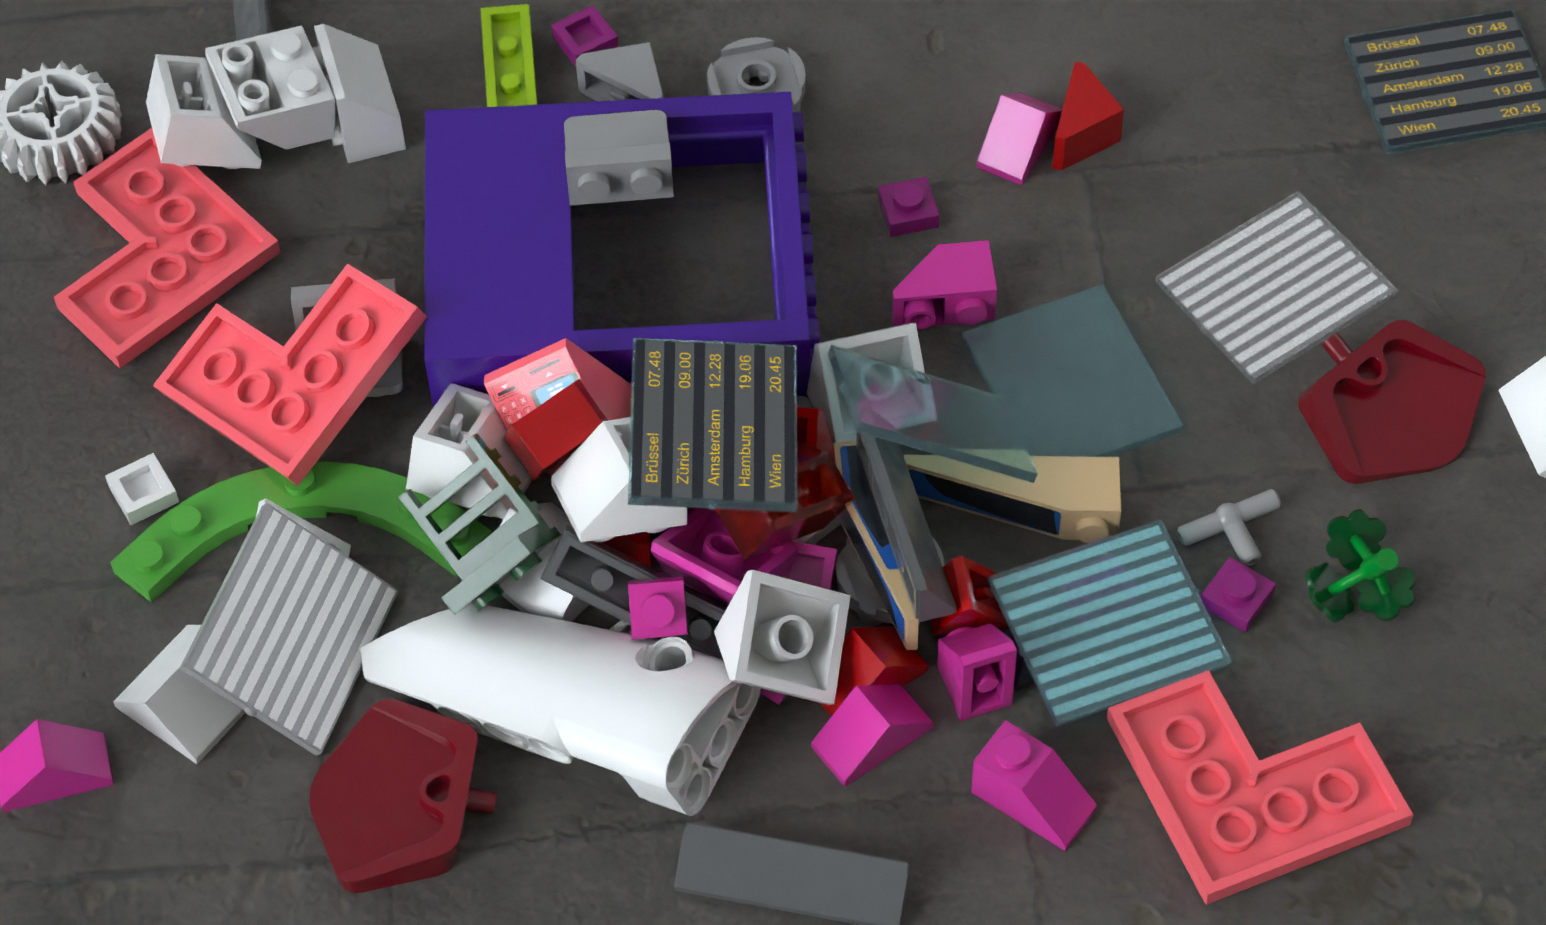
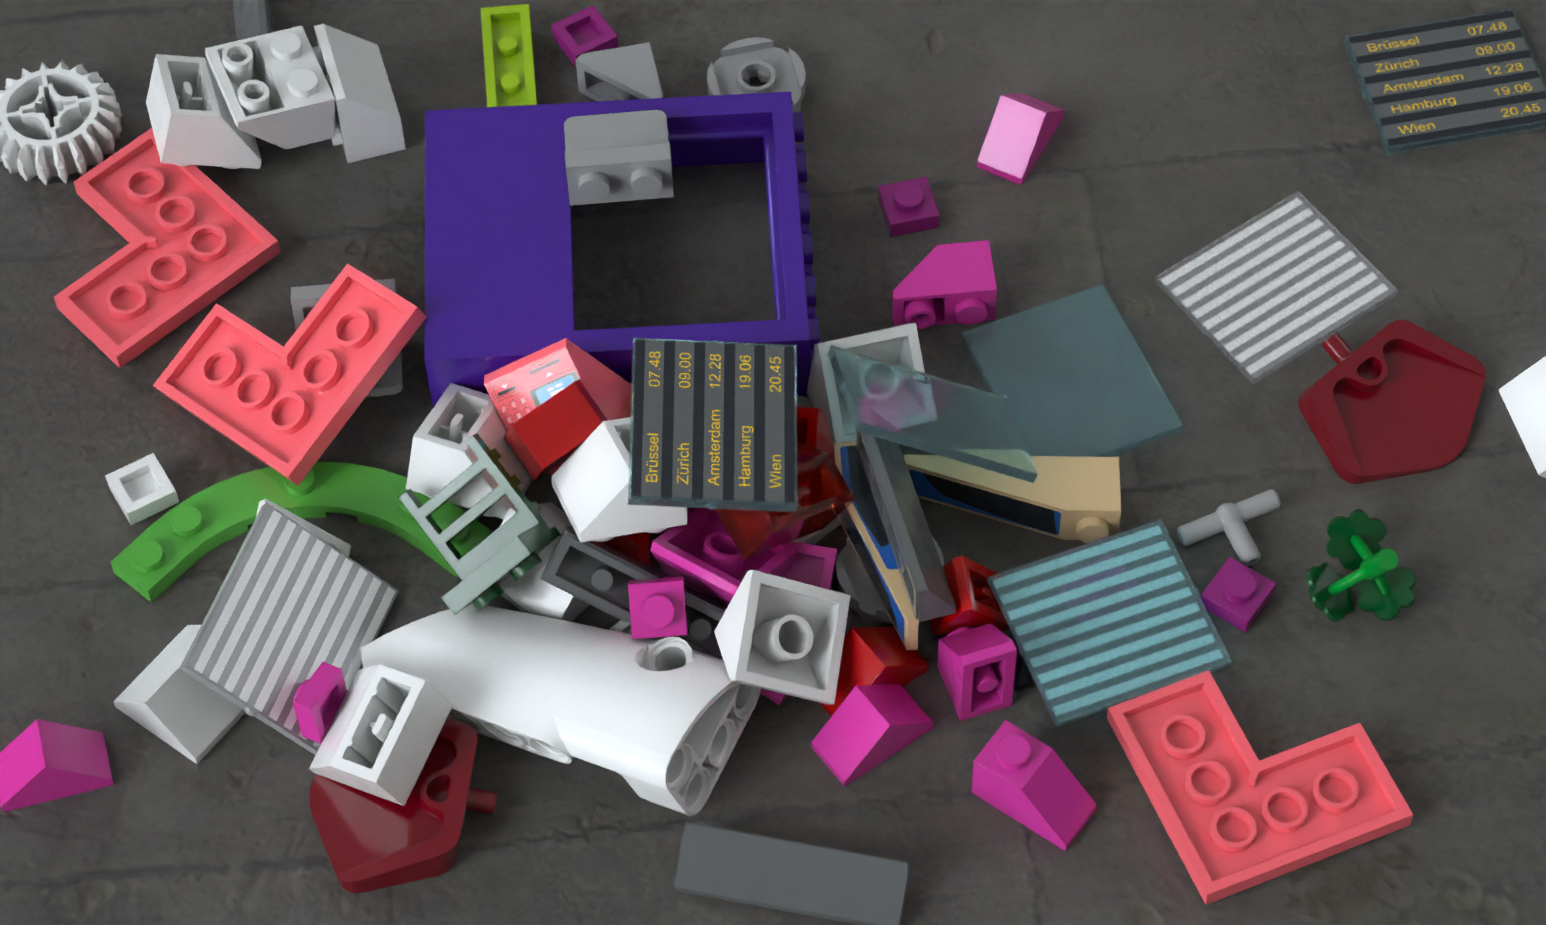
red slope [1053,62,1124,170] -> none
none -> dark pink plate [293,662,347,744]
none -> white slope [309,664,453,806]

